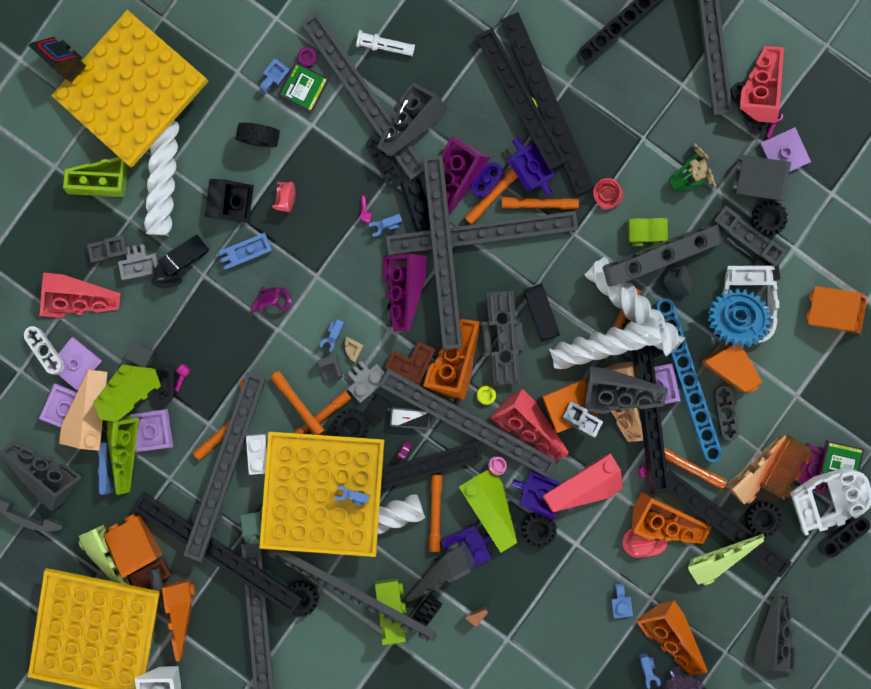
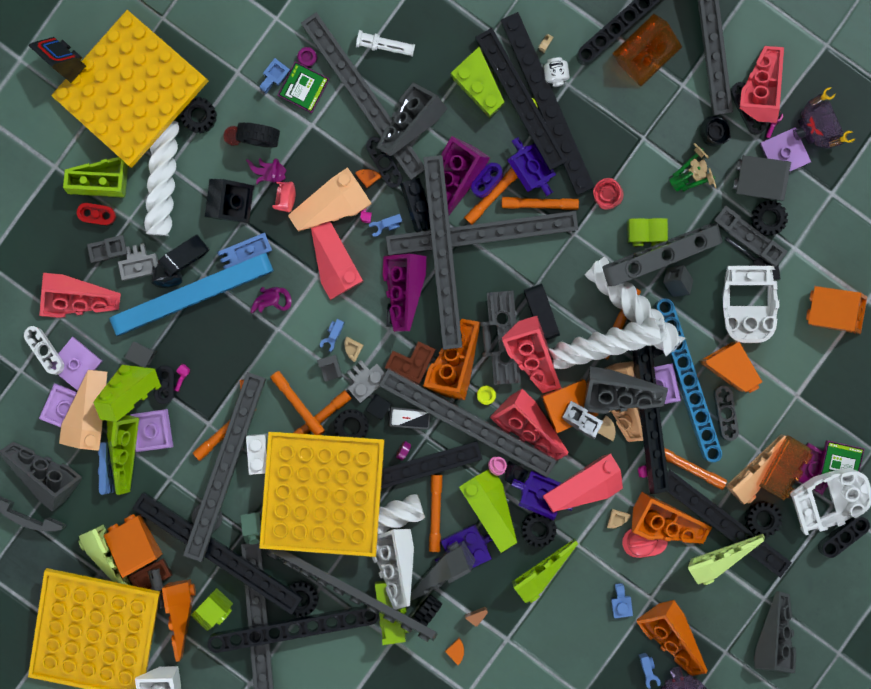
medium blue plate [335,486,371,506] -> none
dark azure gear [708,289,772,349] -> none
none -> red plate [77,203,116,226]
none -> dark azure beam [109,253,274,336]
none -> black tyre [180,97,217,133]
none -> lime wedge [190,588,233,631]
none -> black beam [208,605,379,653]
none -> clear red plate [224,126,240,146]
none -> magenta piece [246,158,286,185]
none -> light nougat wedge [288,167,372,232]
none -> coral wedge [311,221,364,300]
none -> orange tile [355,169,382,188]
none -> white wedge [372,529,414,610]
none -> orange tile [445,638,464,665]
none -> lime wedge [451,47,504,119]
none -> coral wedge [502,316,561,393]
none -> black slope [504,461,529,484]
none -> lime wedge [512,538,578,603]
none -> tan tile [538,34,554,53]
none -> white head [543,57,570,87]
none -> tan tile [598,415,616,441]
none -> tan tile [607,509,631,528]
none -> clear orange slope [612,14,682,86]
none -> black hair [701,116,731,147]
none -> clear purple torso [793,87,855,148]

